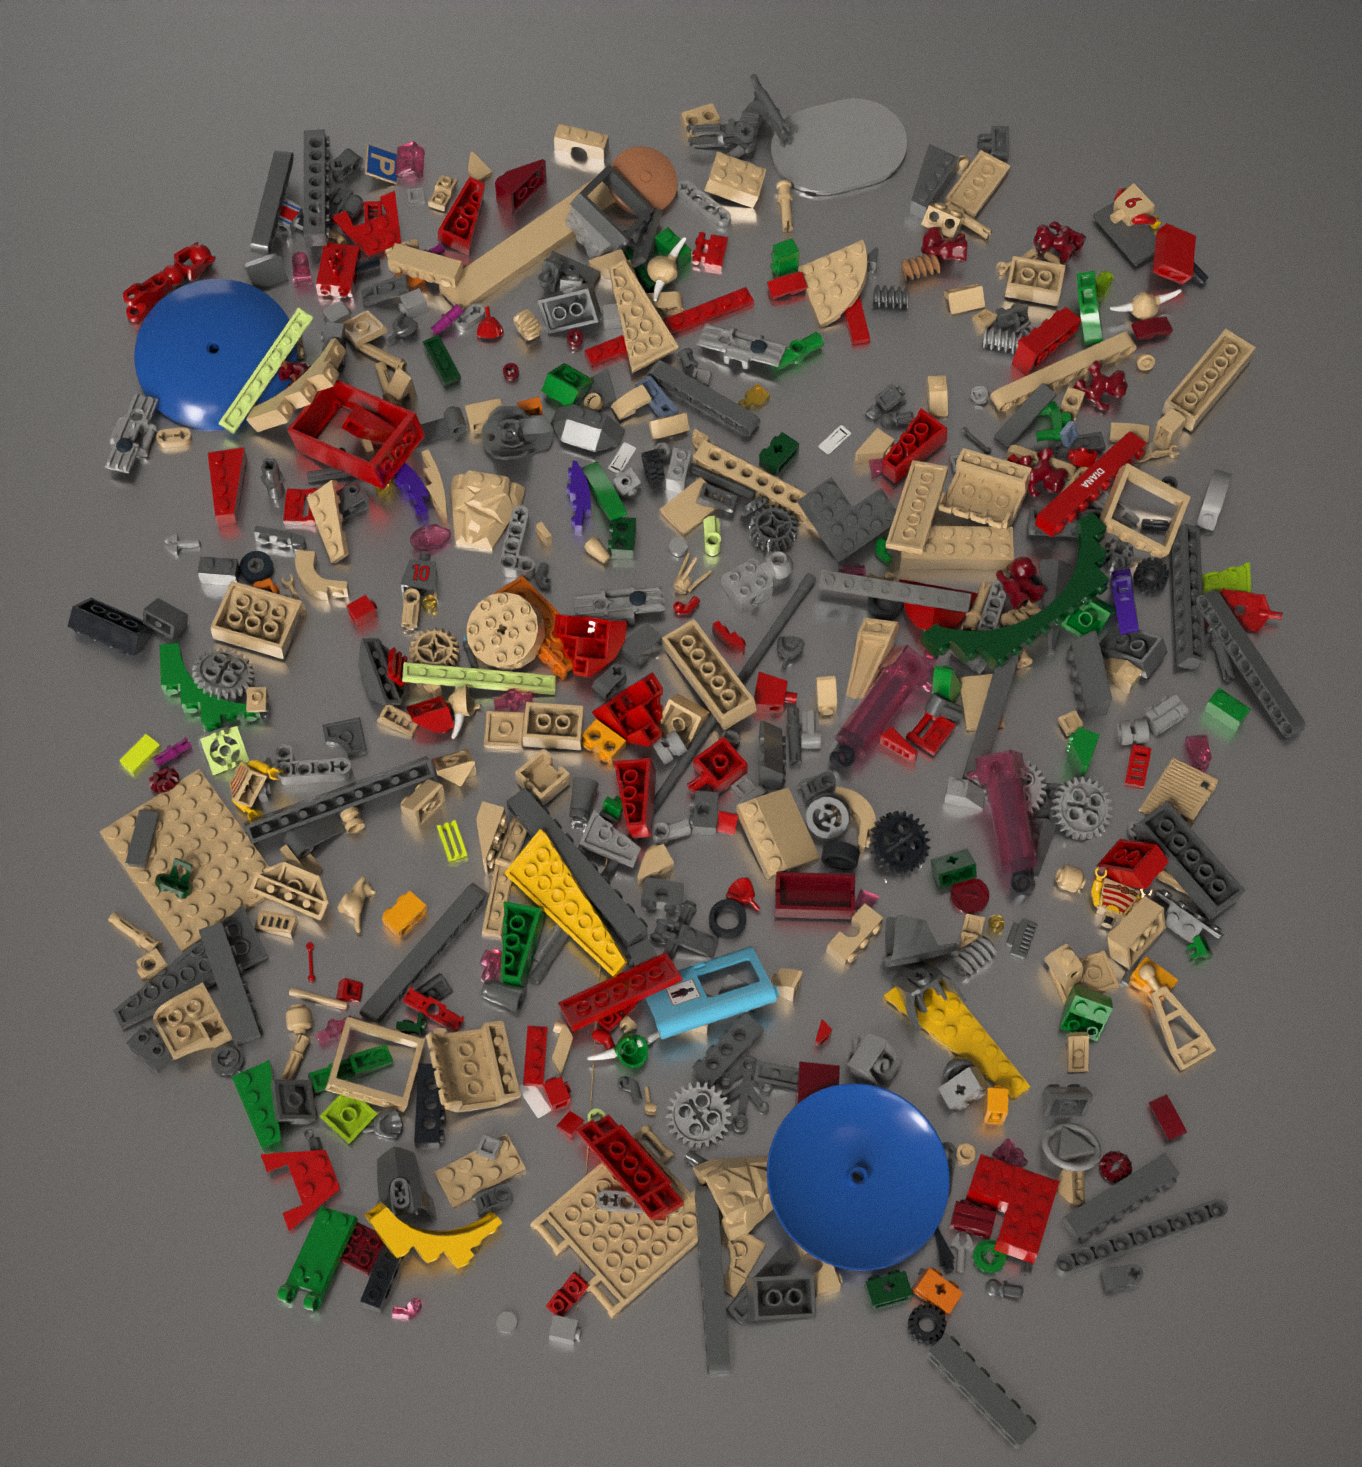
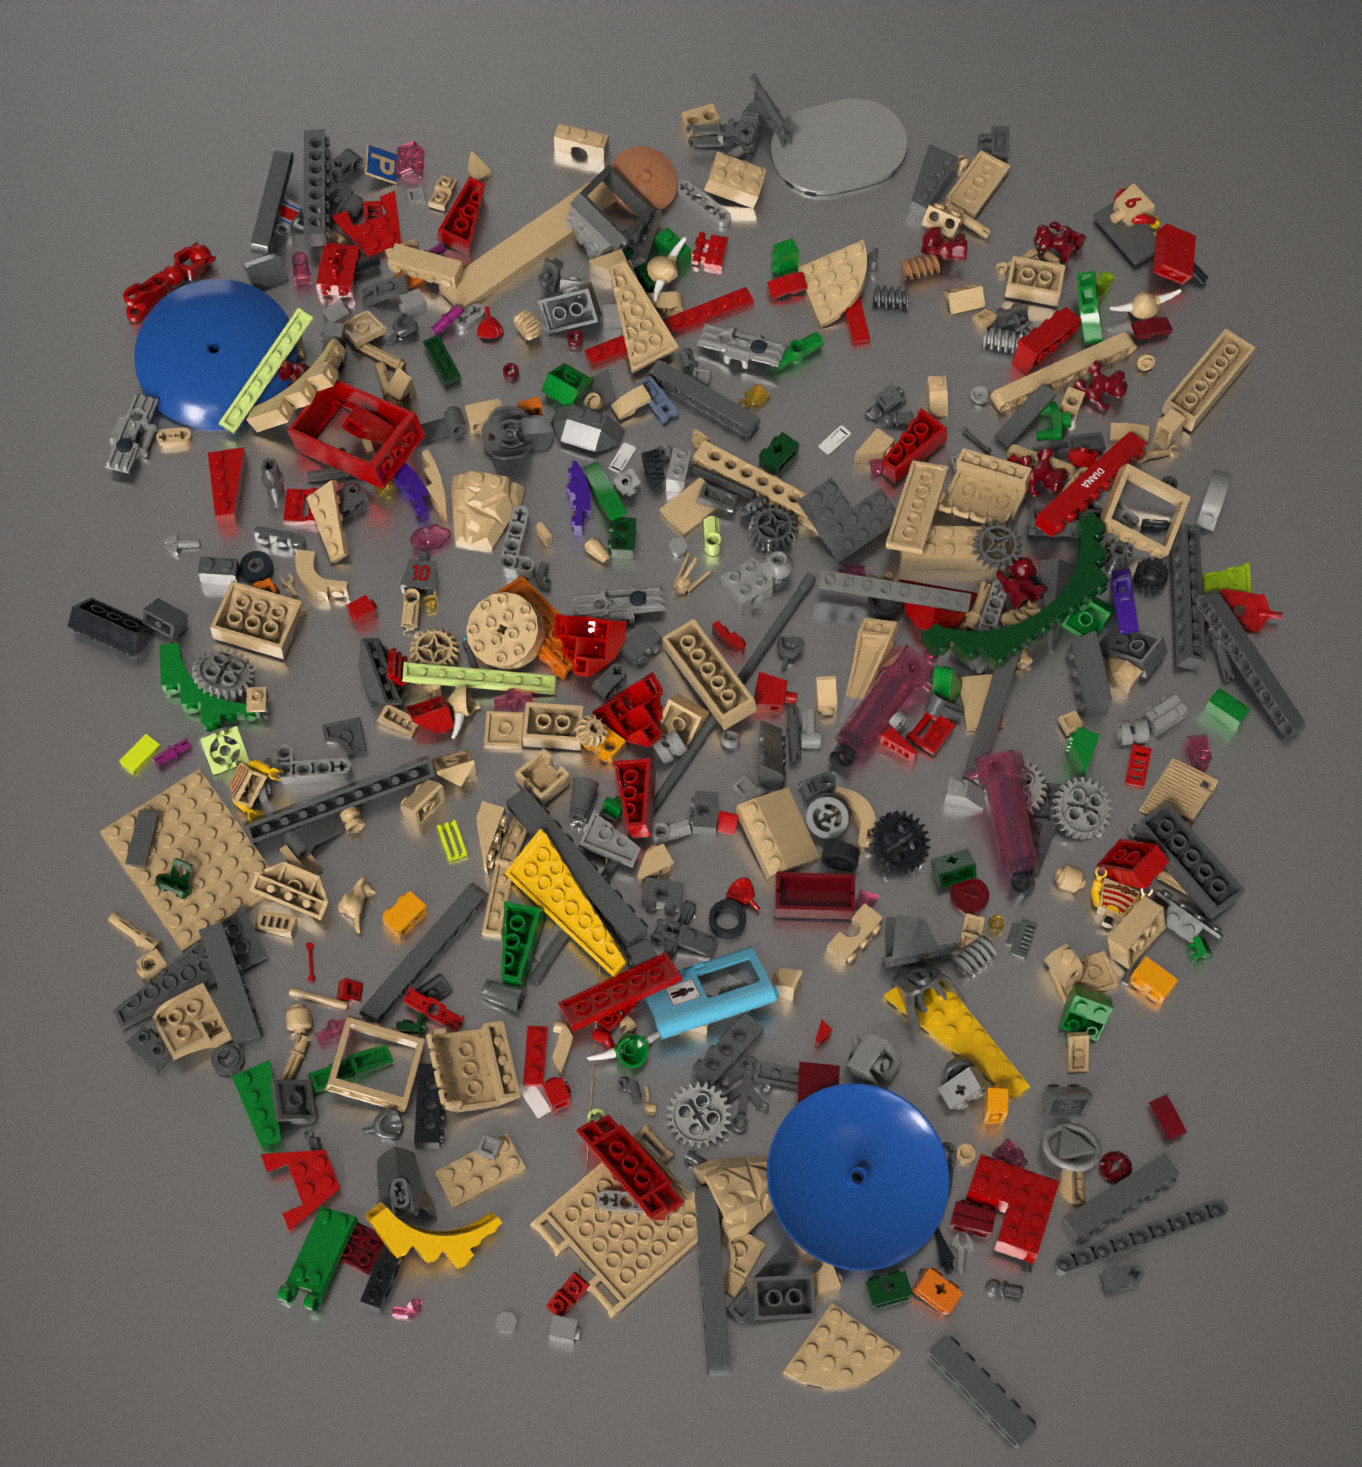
dark red gear [149,766,179,793] -> none
lime slope [319,1095,377,1144] -> none
dark grey piece [471,1184,513,1217] -> none
clear pink plate [480,949,503,982] -> none
dark red slope [495,159,547,214] -> none
dark grey tile [549,251,600,285] -> none
red slope [556,1111,585,1139] -> none
tan slope [649,412,690,439] -> none
red arm [673,596,701,615] -> none
red brick [687,736,748,795] -> none
tan pin [776,180,794,232] -> none
green arm [875,538,893,565] -> none
black tyre [907,1303,947,1345] -> none
green gear [973,1240,1006,1274] -> none
sand blue tile [1059,421,1079,447] -> none
tan plate [1139,964,1216,1071] -> none
none -> tan gear [574,715,608,748]
none -> tan plate [783,1303,901,1389]
none -> light grey beam [889,711,911,733]
none -> dark grey gear [972,520,1023,571]

